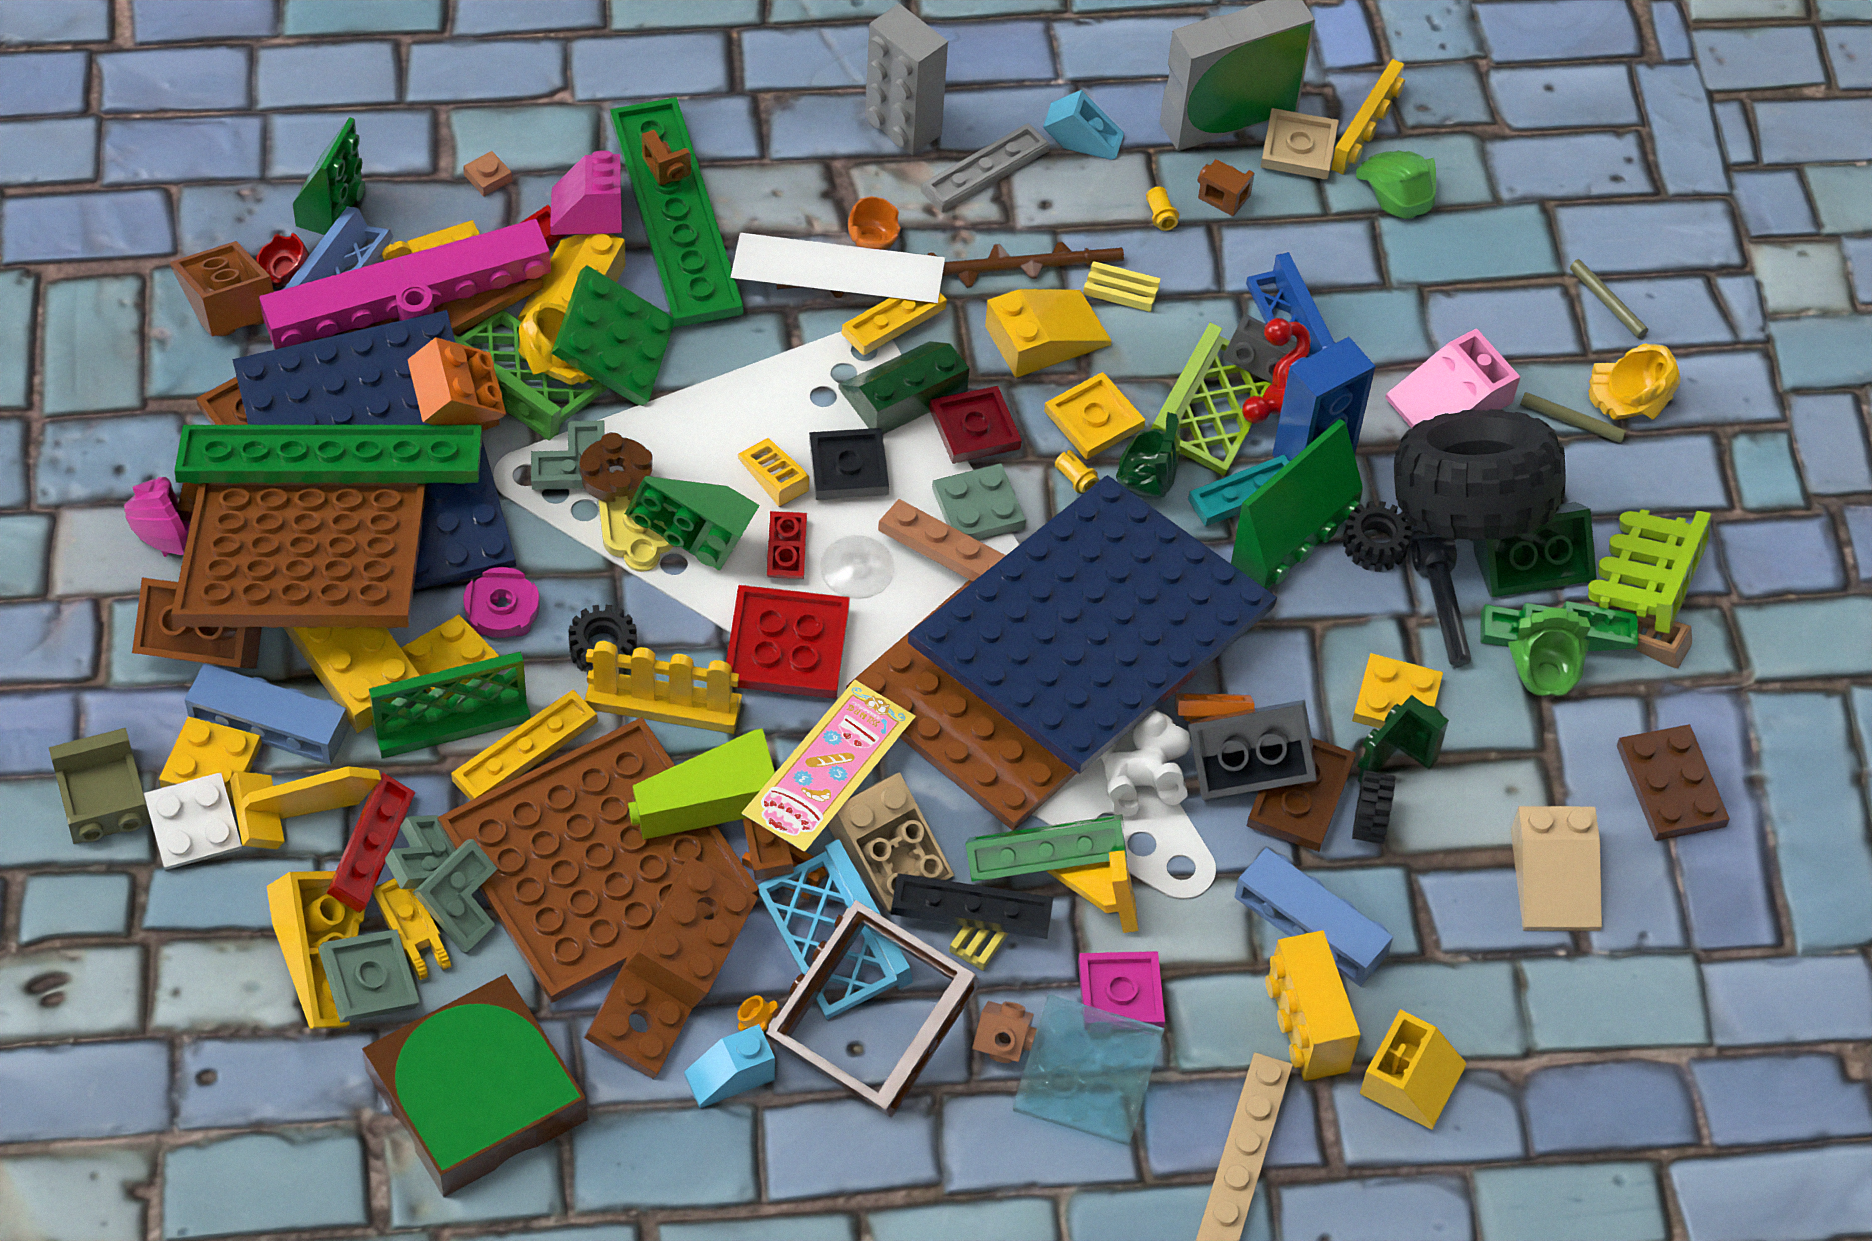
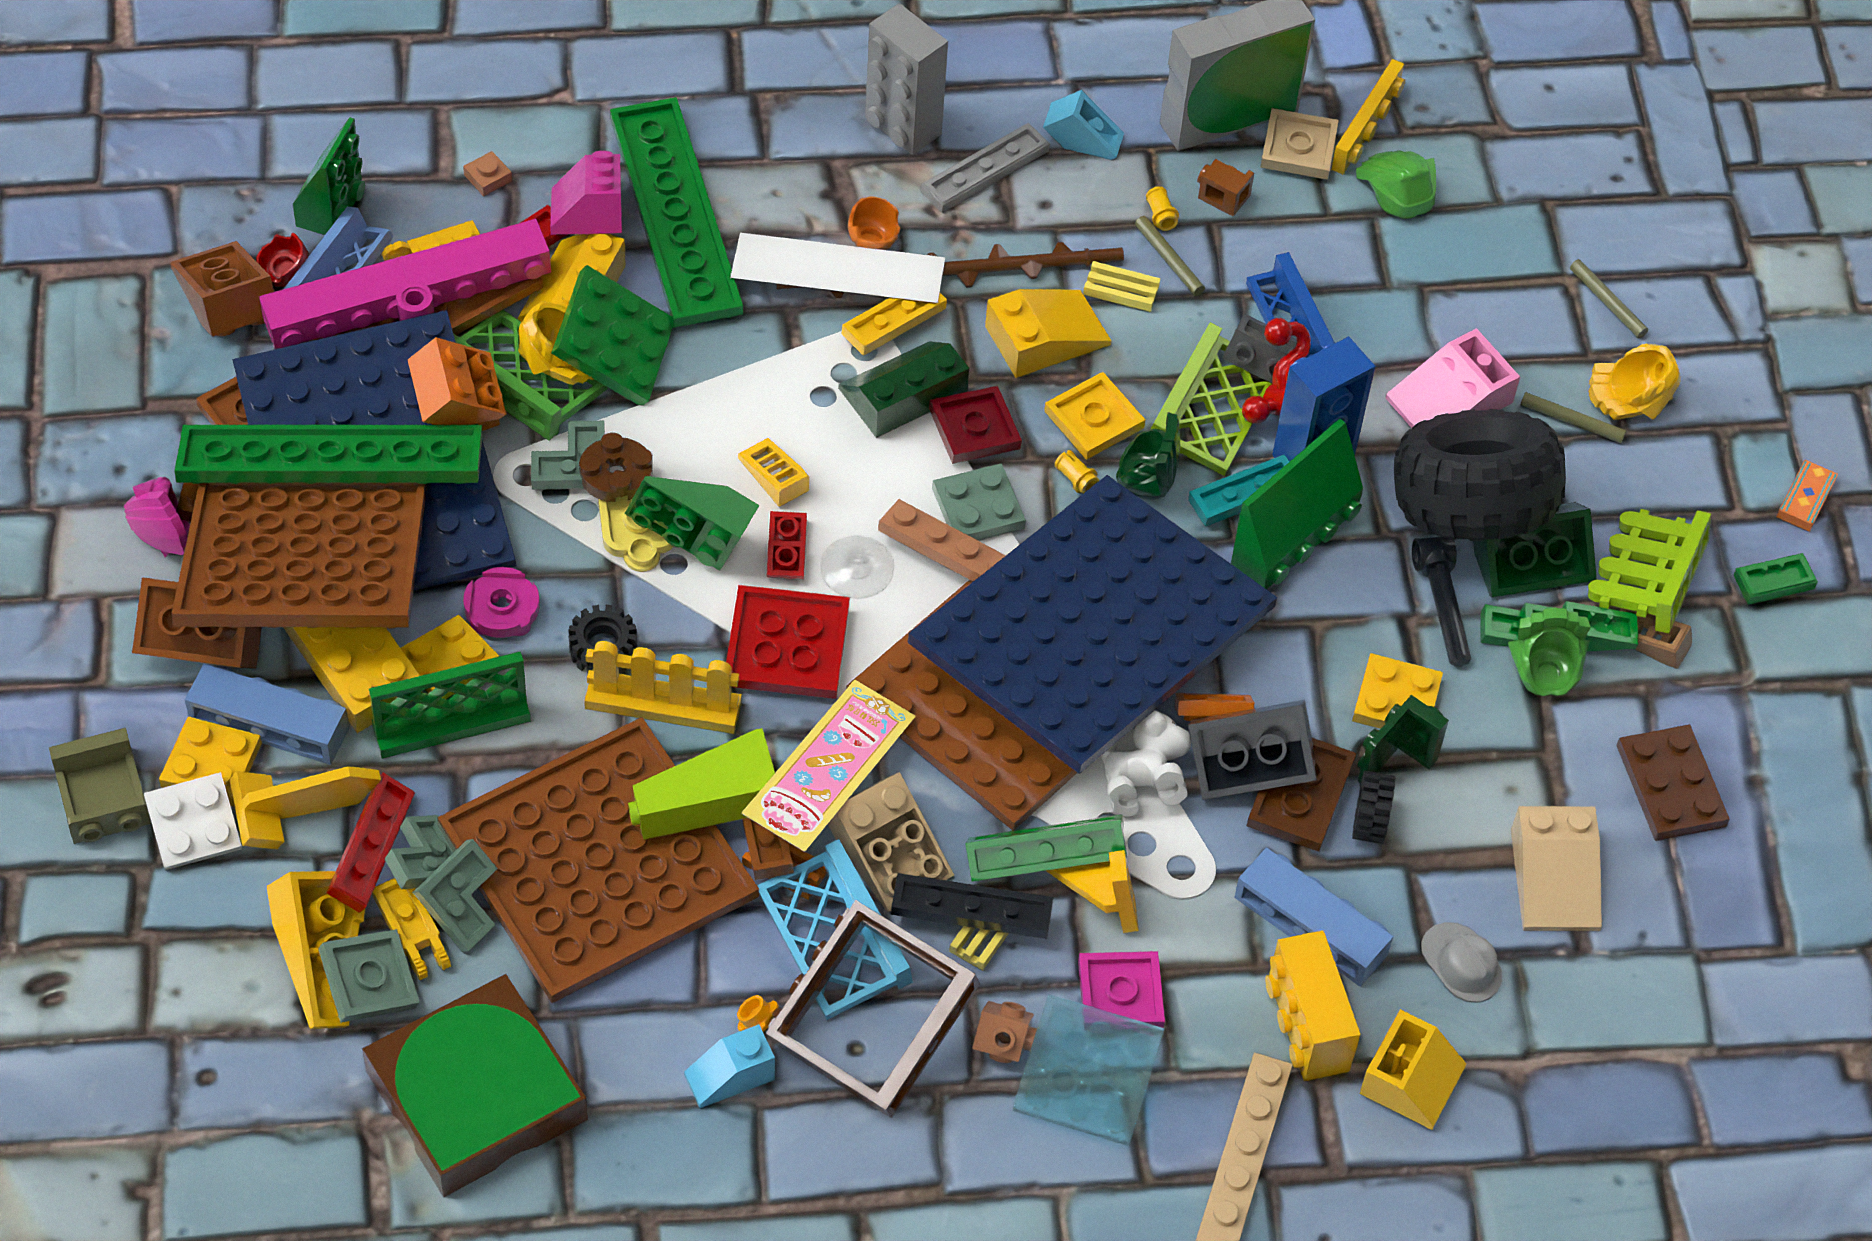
yellow plate [451,689,598,800] -> none
dark orange bracket [584,856,758,1079] -> none
dark orange bracket [642,130,691,186] -> none
black plate [809,428,889,500] -> none
black tyre [1343,501,1412,572] -> none
none -> olive bar [1135,216,1205,296]
none -> light grey piece [1421,922,1502,1002]
none -> green plate [1733,553,1818,605]
none -> orange tile [1776,460,1838,532]

